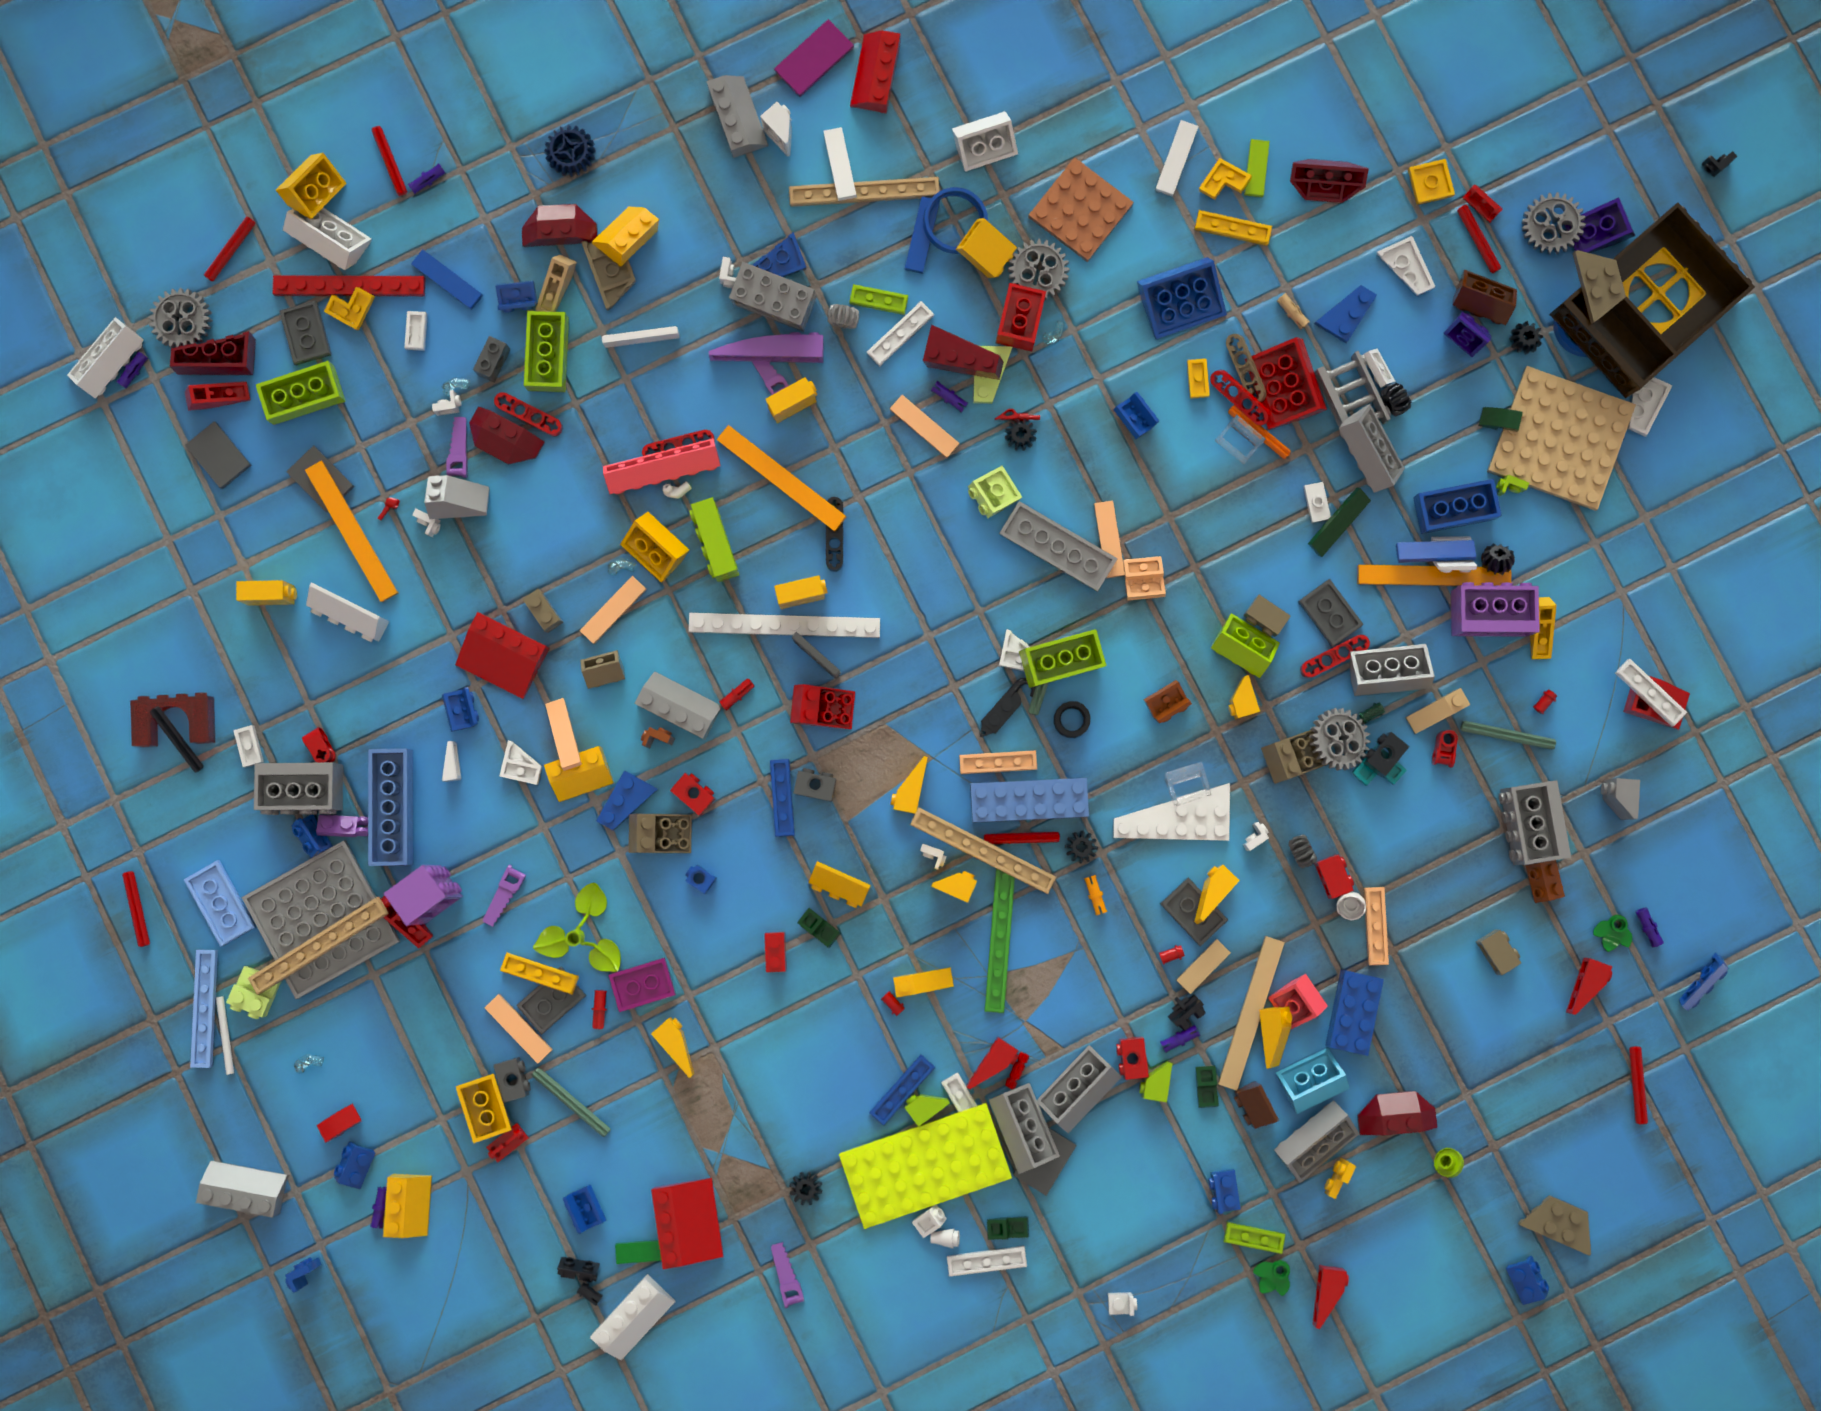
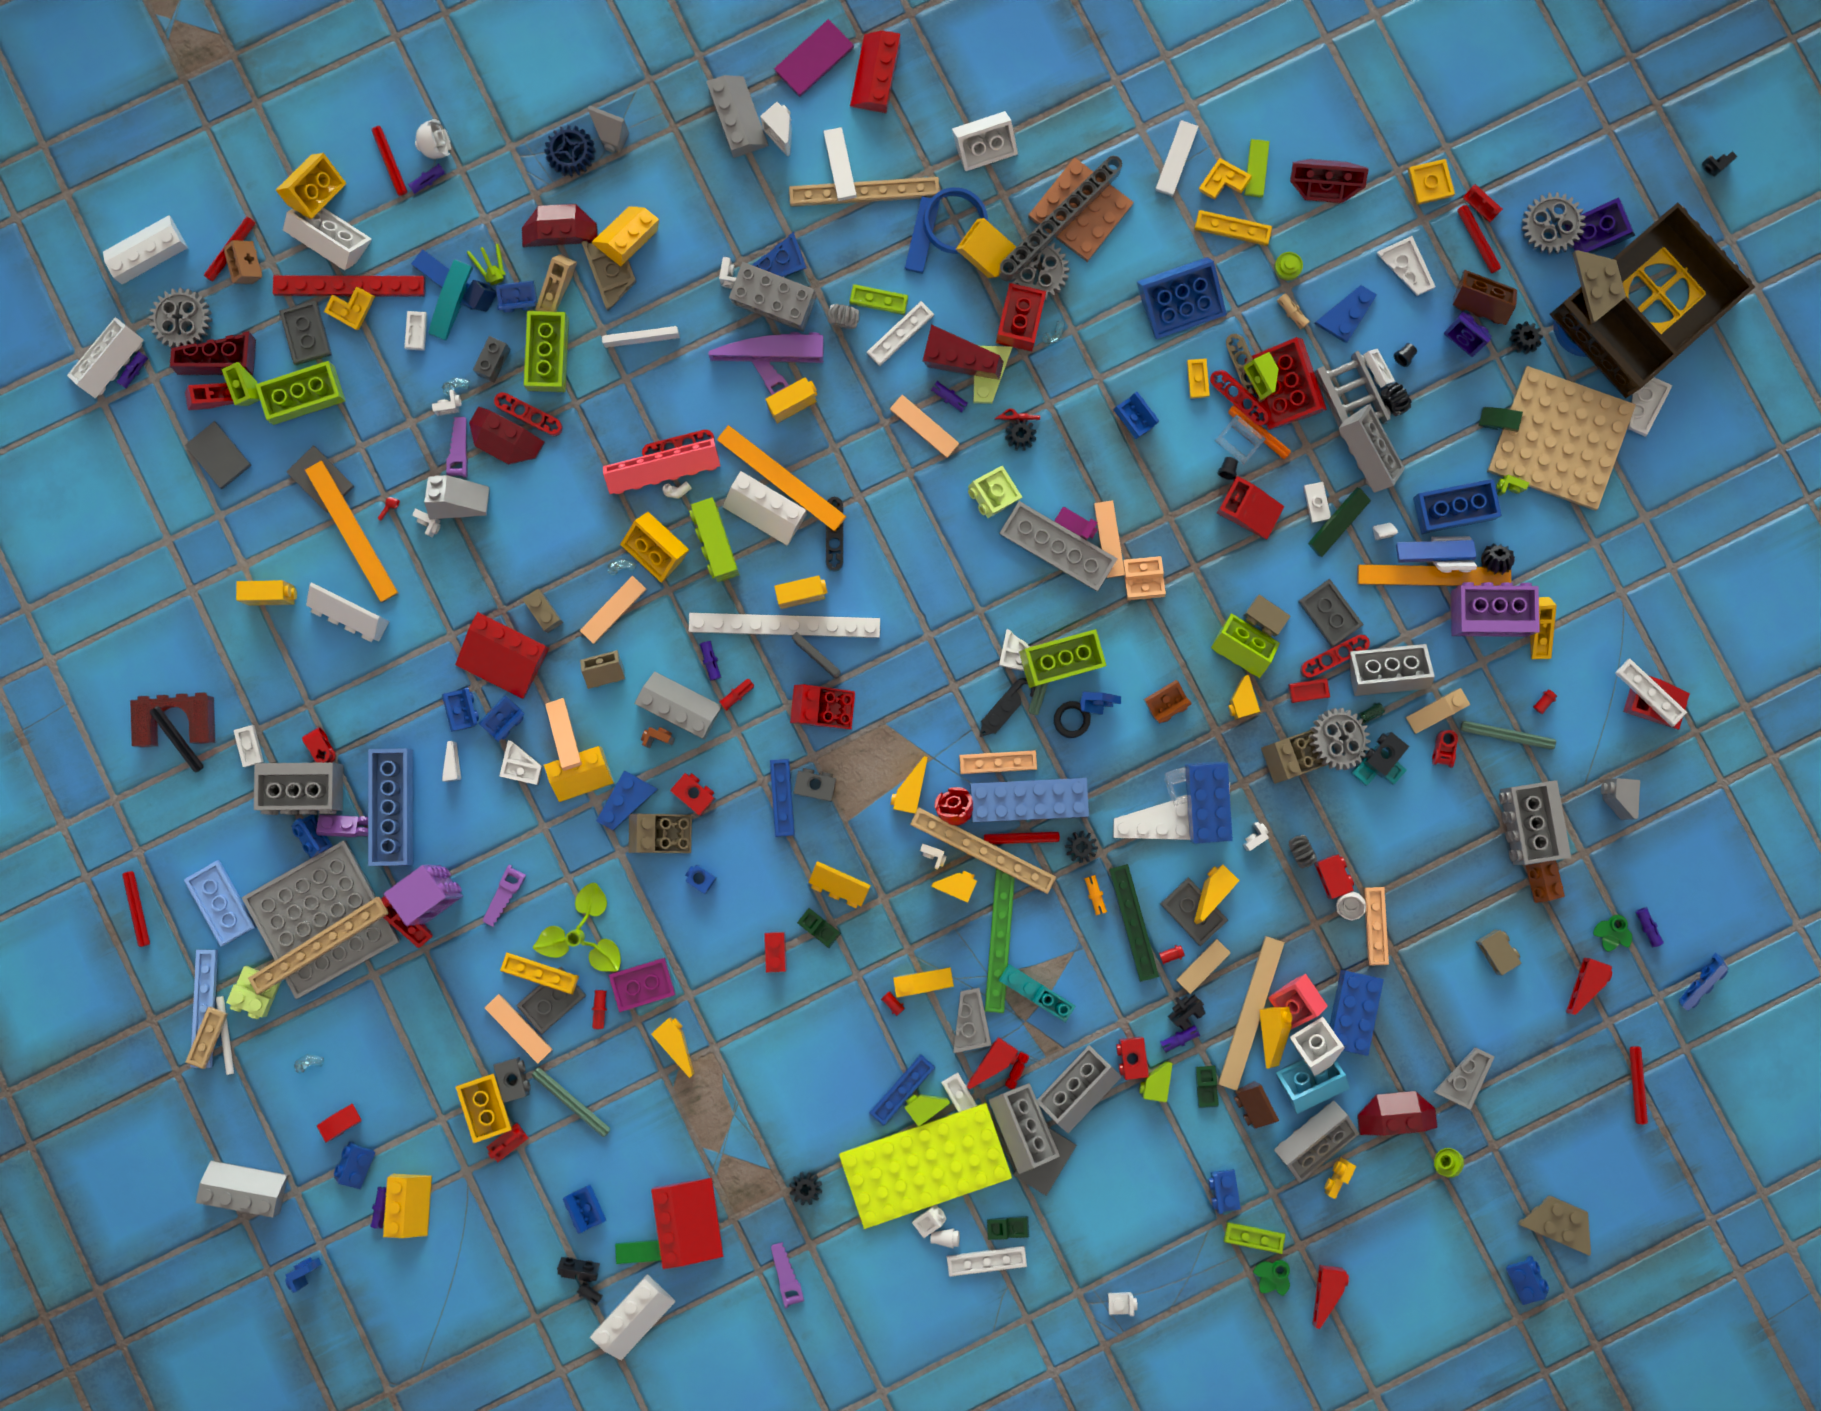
none -> white slope [103,215,188,284]
none -> tan tile [185,1007,228,1069]
none -> lime slope [222,362,260,406]
none -> medium nougat brick [224,240,262,284]
none -> white cylinder [415,119,451,159]
none -> teal slope [428,259,473,341]
none -> dark blue panel [463,280,497,312]
none -> lime plant [467,244,506,285]
none -> blue bracket [479,695,524,742]
none -> light grey slope [588,105,629,153]
none -> dark purple pin [699,641,722,681]
none -> white slope [723,471,807,546]
none -> red cylinder [934,787,973,826]
none -> light grey wing [953,987,991,1053]
none -> dark grey beam [999,155,1122,281]
none -> teal slope [999,964,1076,1023]
none -> magenta bracket [1054,507,1098,540]
none -> blue bracket [1080,692,1121,715]
none -> dark green plate [1109,864,1159,982]
none -> blue brick [1185,762,1233,844]
none -> black piece [1217,457,1238,480]
none -> red slope [1217,476,1285,540]
none -> lime slope [1243,352,1278,400]
none -> lime plate [1274,252,1303,281]
none -> red tile [1288,678,1330,703]
none -> white slope [1290,1016,1344,1076]
none -> white slope [1372,523,1398,540]
none -> black piece [1393,343,1417,367]
none -> light grey wing [1434,1048,1494,1110]

